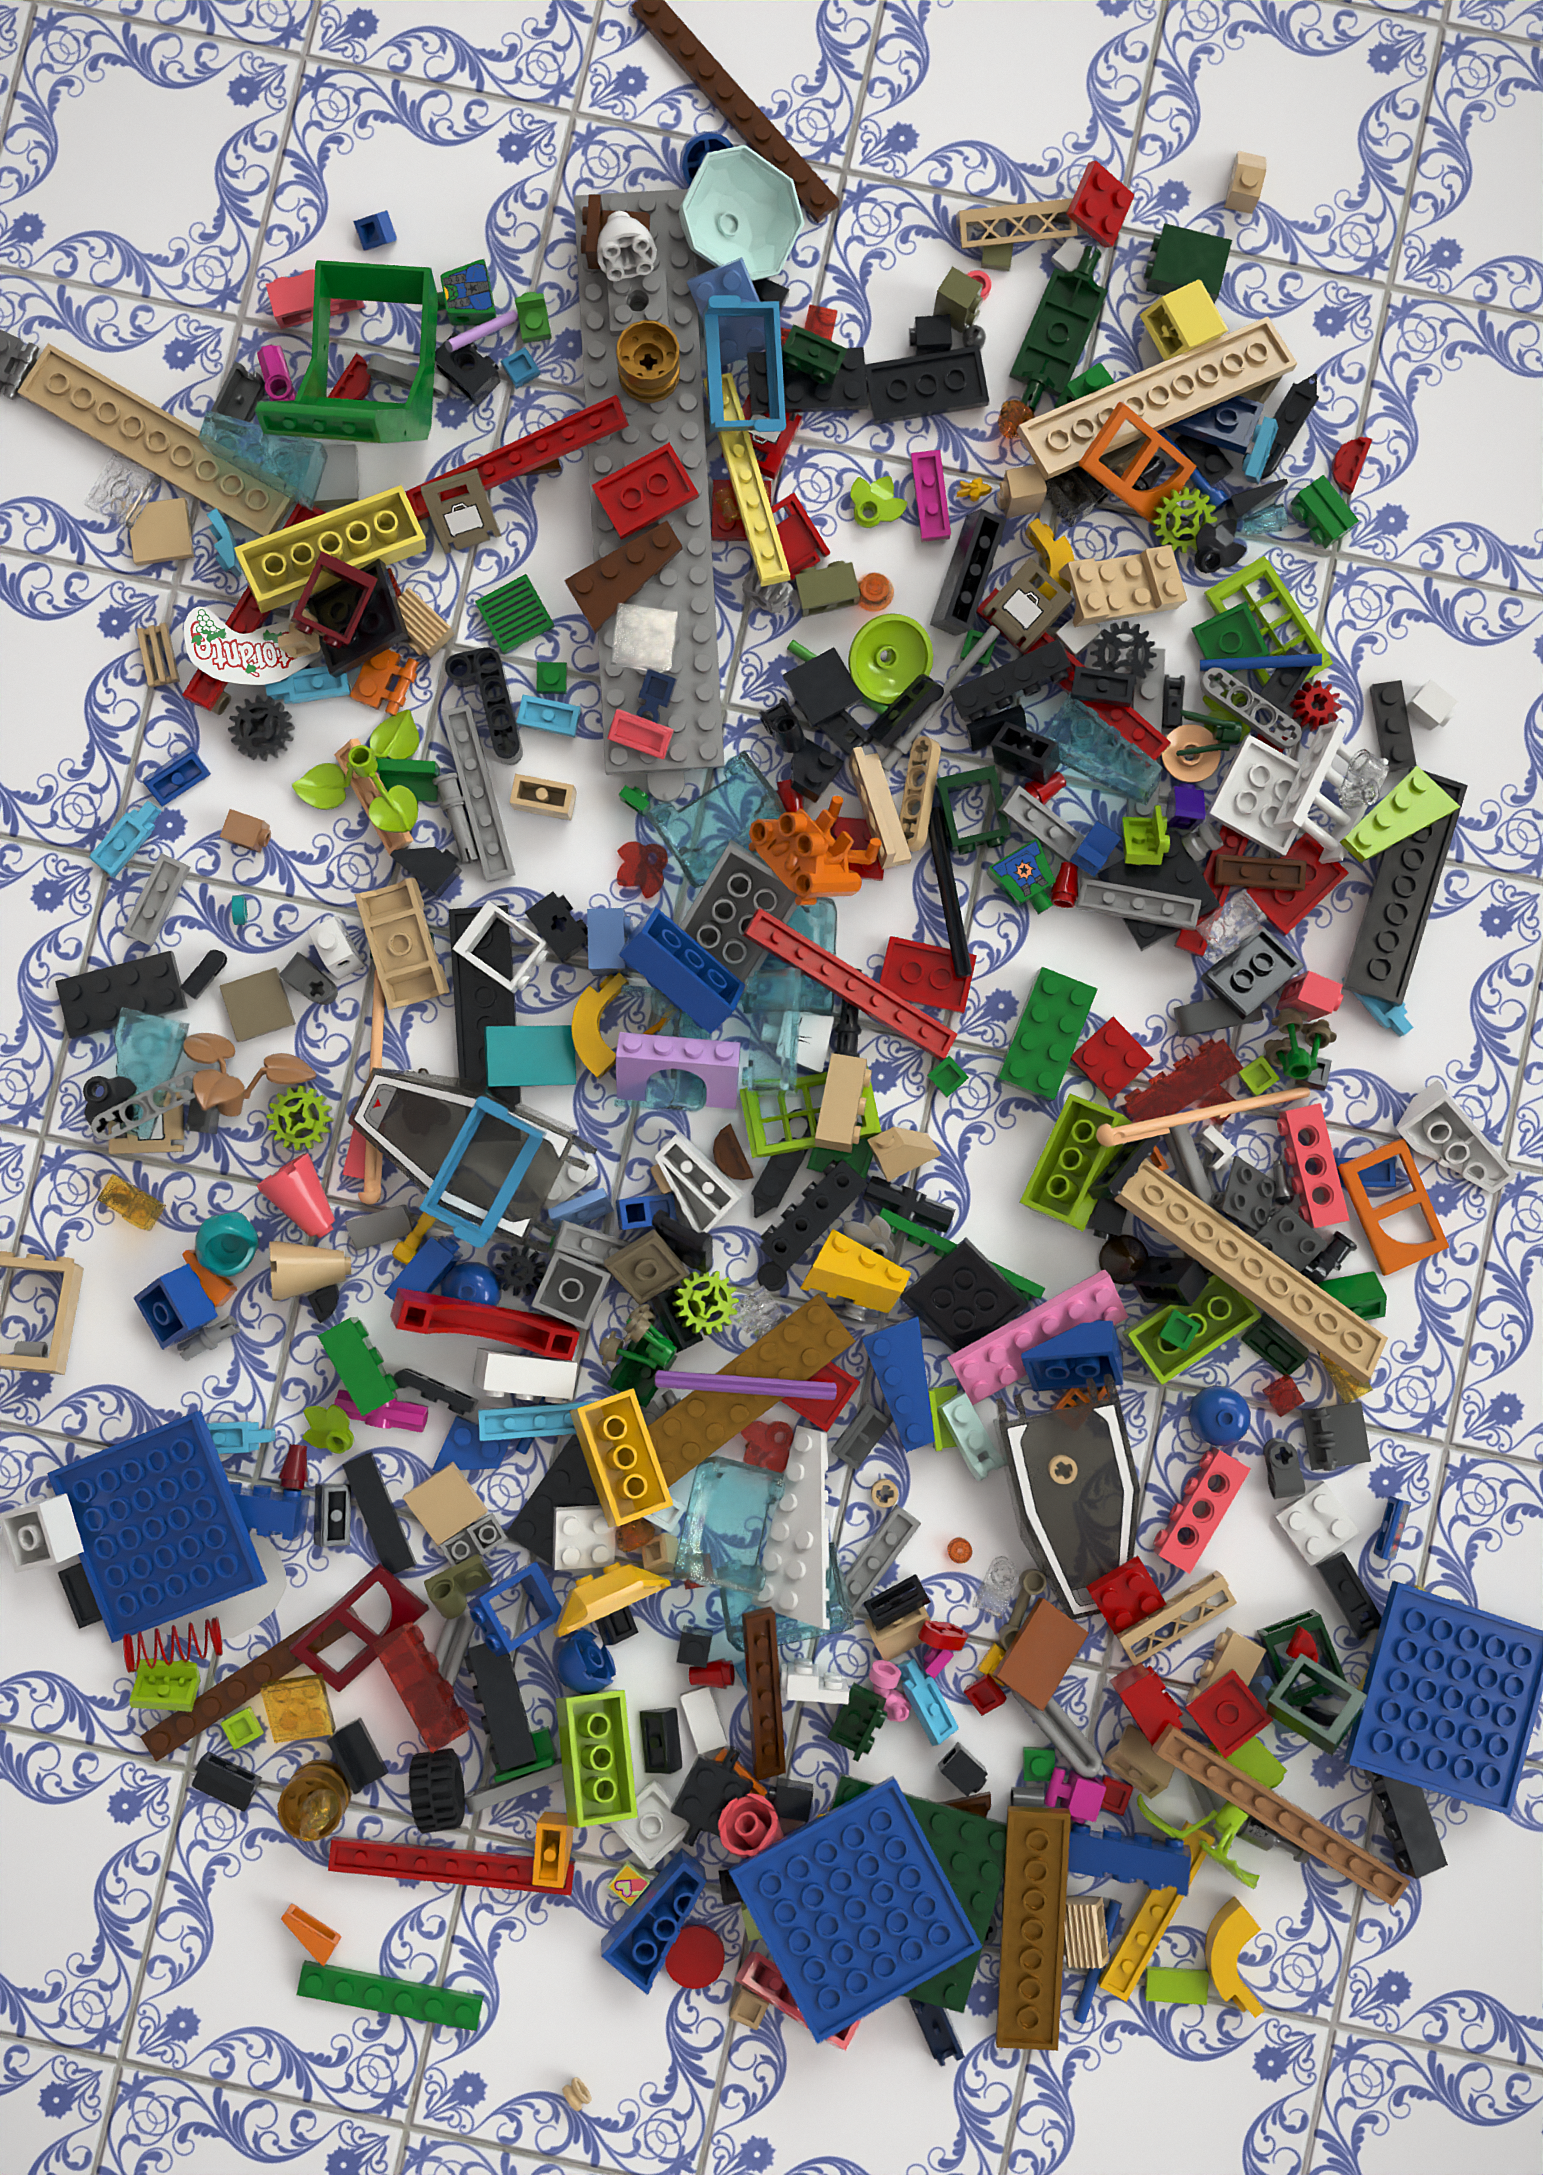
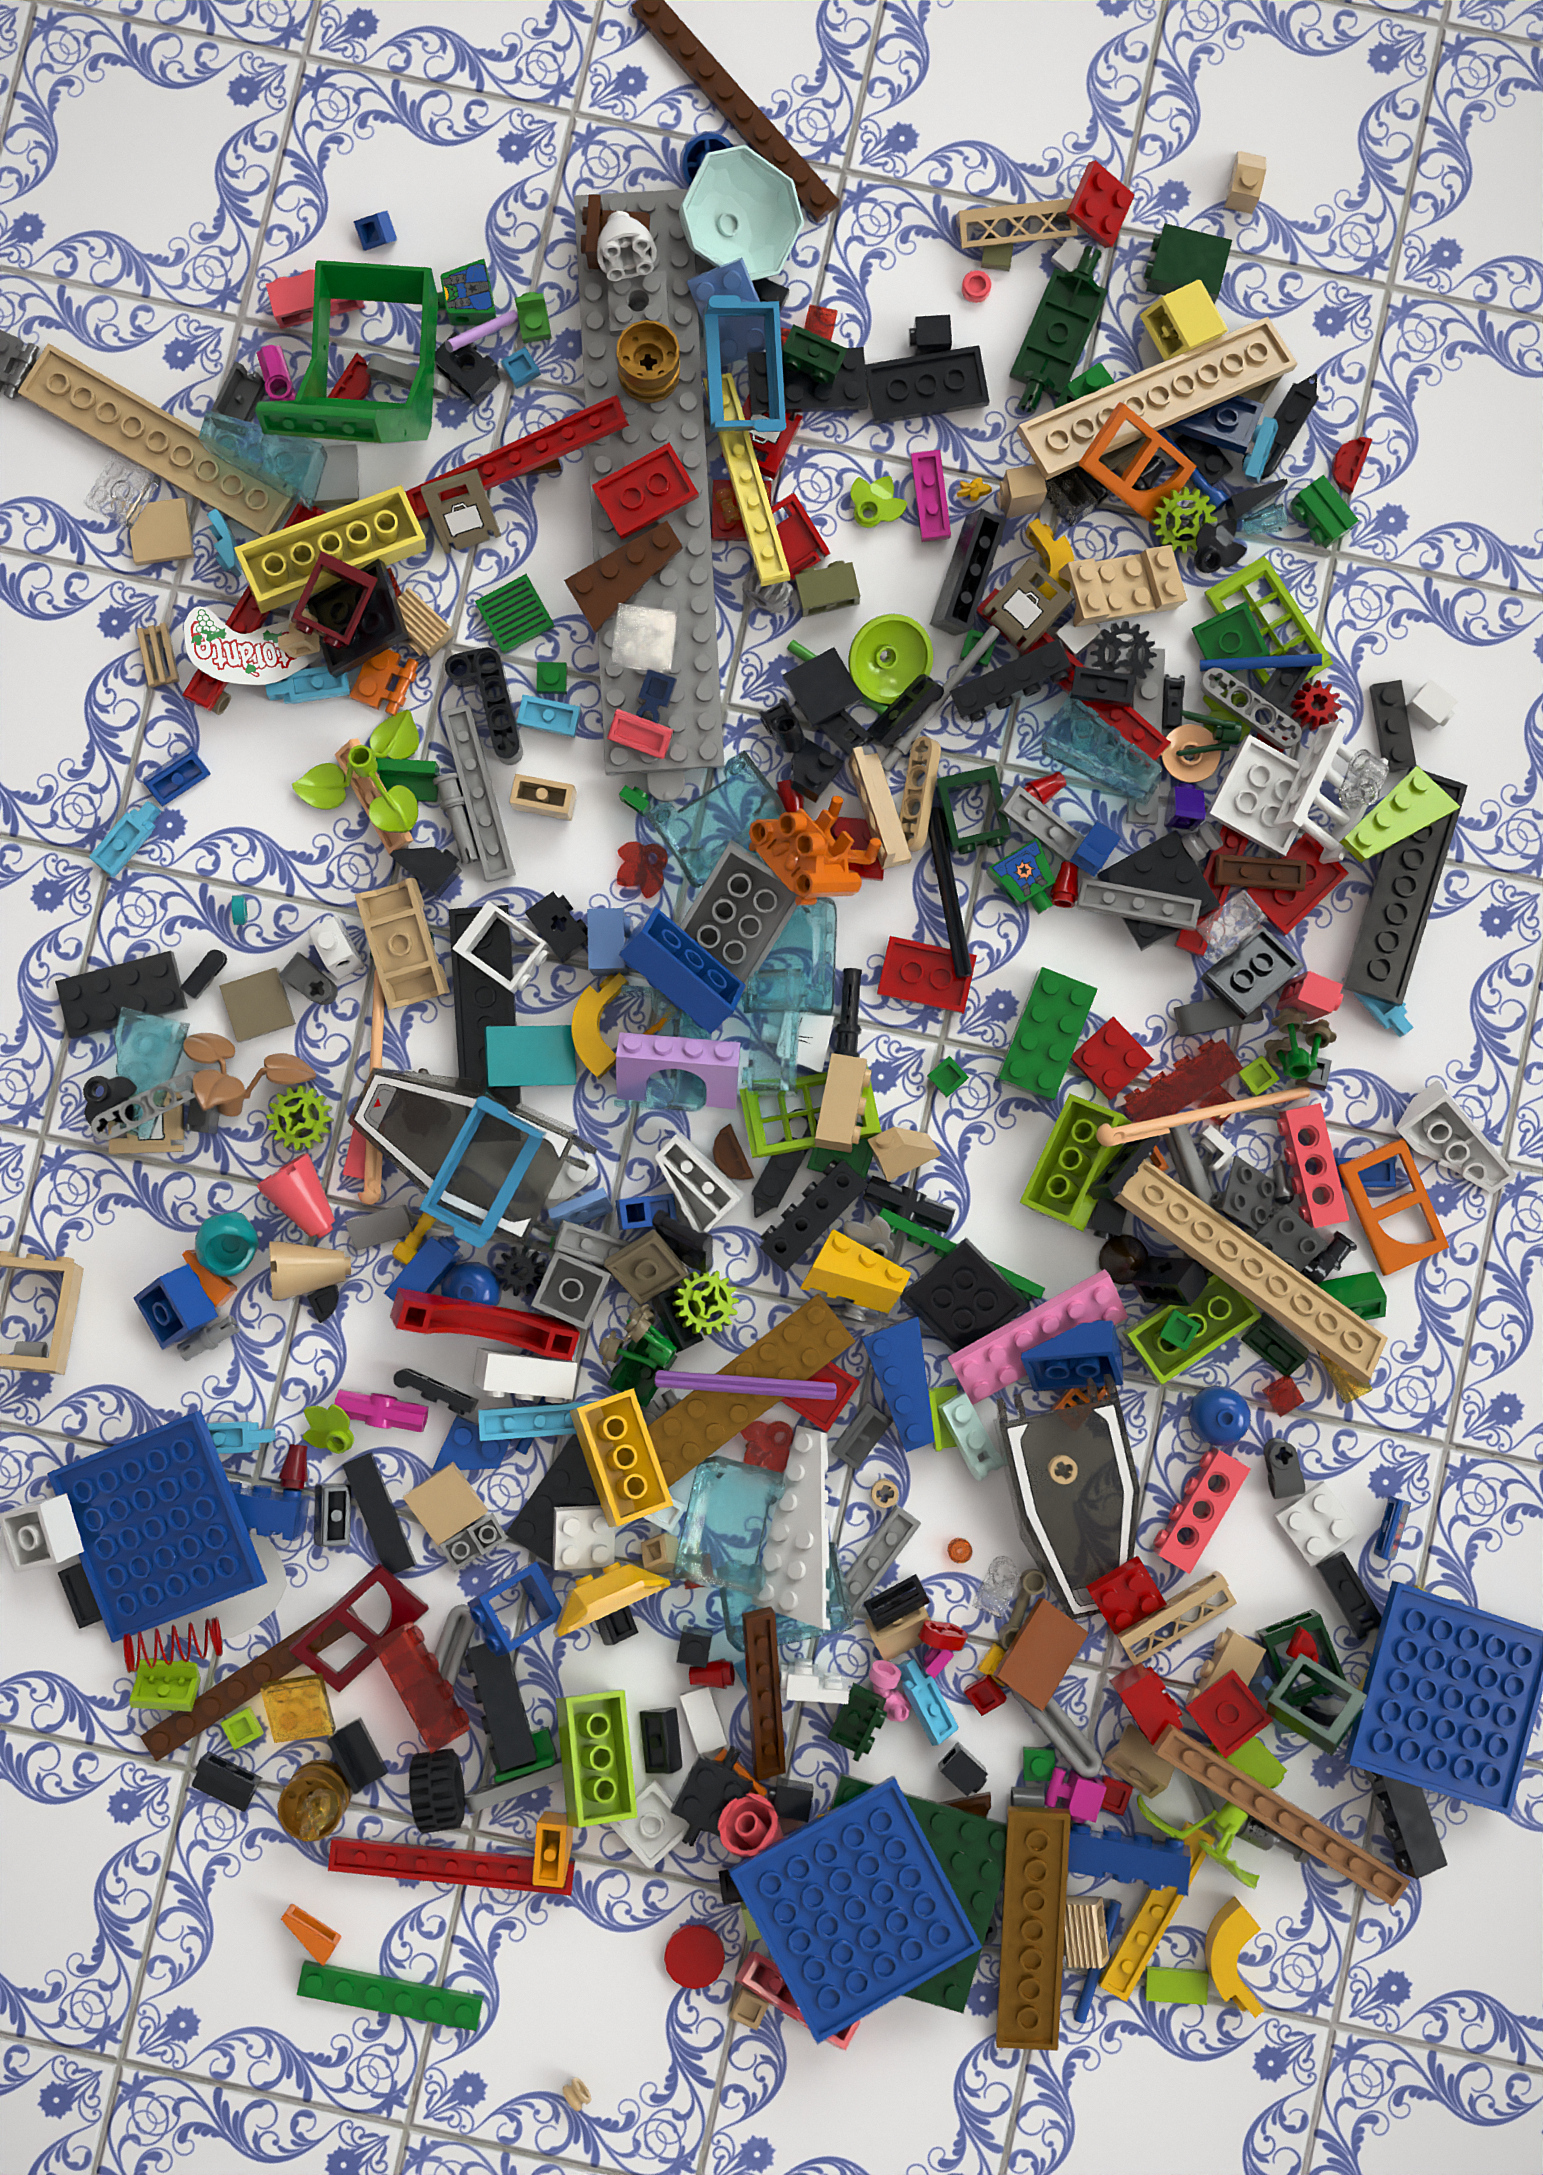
clear yellow plate [97,1174,166,1231] -> none
light grey plate [122,853,191,947] -> none
medium nougat brick [220,809,271,853] -> none
black gear [228,695,295,761] -> none
green wedge [318,1316,399,1416] -> none
olive plate [424,1554,493,1619] -> none
blue cylinder [557,1630,616,1695] -> none
blue wedge [601,1848,707,1995] -> none
tile [607,1860,651,1907] -> none
clear orange cone [616,1517,655,1553] -> none
tan tile [650,1164,673,1194] -> none
clear brick [734,1285,786,1340] -> none
plate [742,908,958,1061] -> none
black plate [757,1262,787,1292] -> none
clear orange cone [857,572,894,612] -> none
dark blue hinge [909,1999,965,2066] -> none
olive brick [933,266,983,334] -> none
dark grey hinge [962,325,986,350] -> none
black tile [966,704,1027,752] -> none
black brick [991,721,1060,785] -> none
clear orange cone [997,399,1035,439] -> none
lime bracket [1121,805,1170,865] -> none
dark grey hinge [1301,1401,1371,1471] -> none

